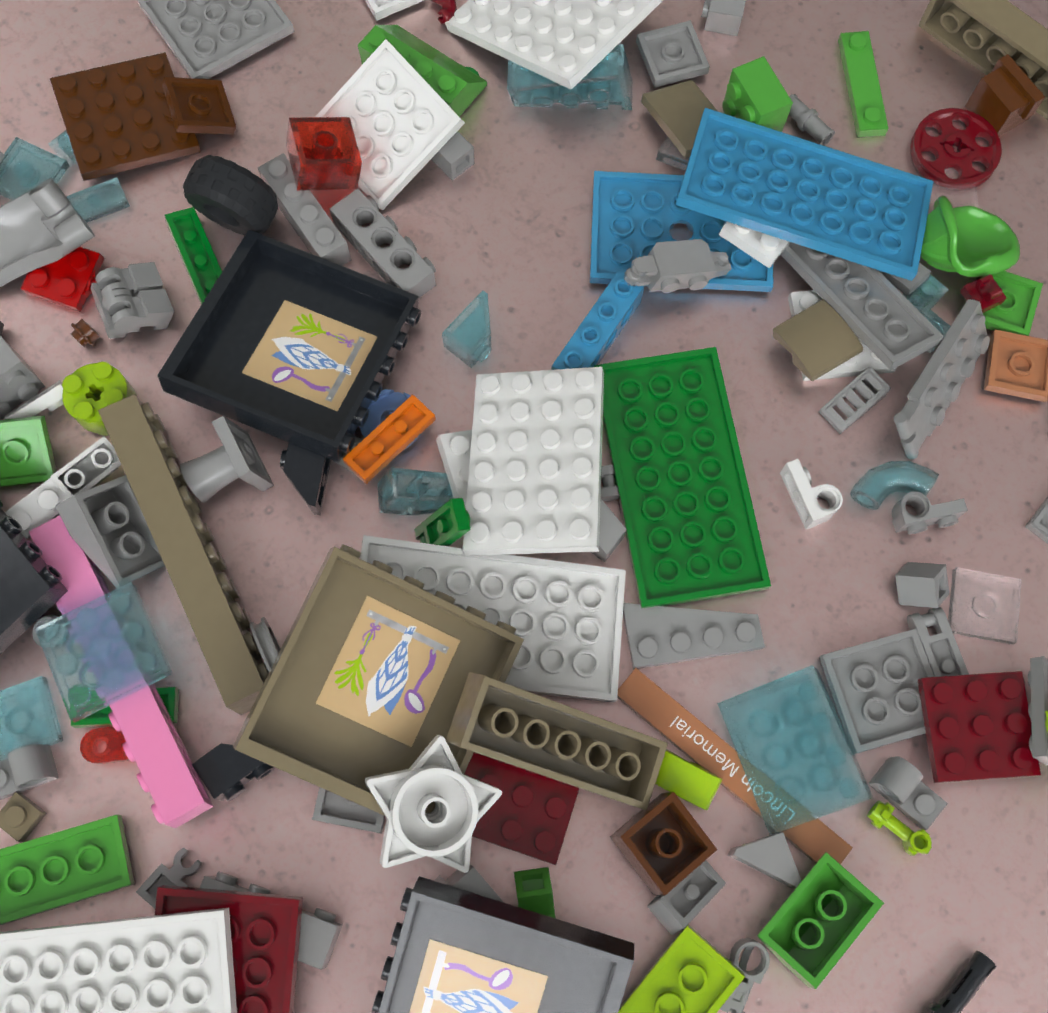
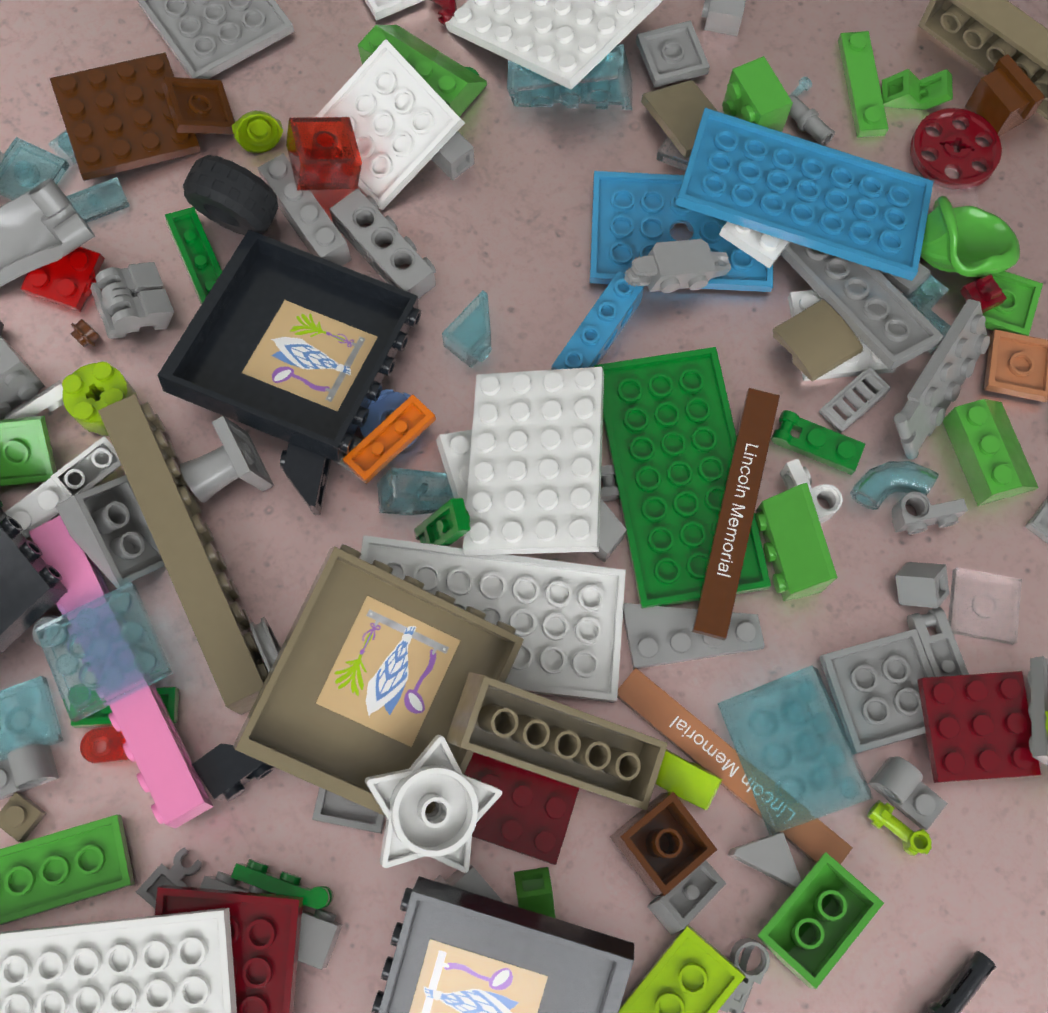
none -> green plate [231,859,334,909]
none -> lime hat [232,110,283,153]
none -> reddish brown tile [692,388,780,640]
none -> bright green slope [755,483,838,601]
none -> green plate [771,410,865,475]
none -> clear light blue piece [789,76,812,97]
none -> bright green slope [882,69,953,110]
none -> bright green slope [943,399,1039,506]

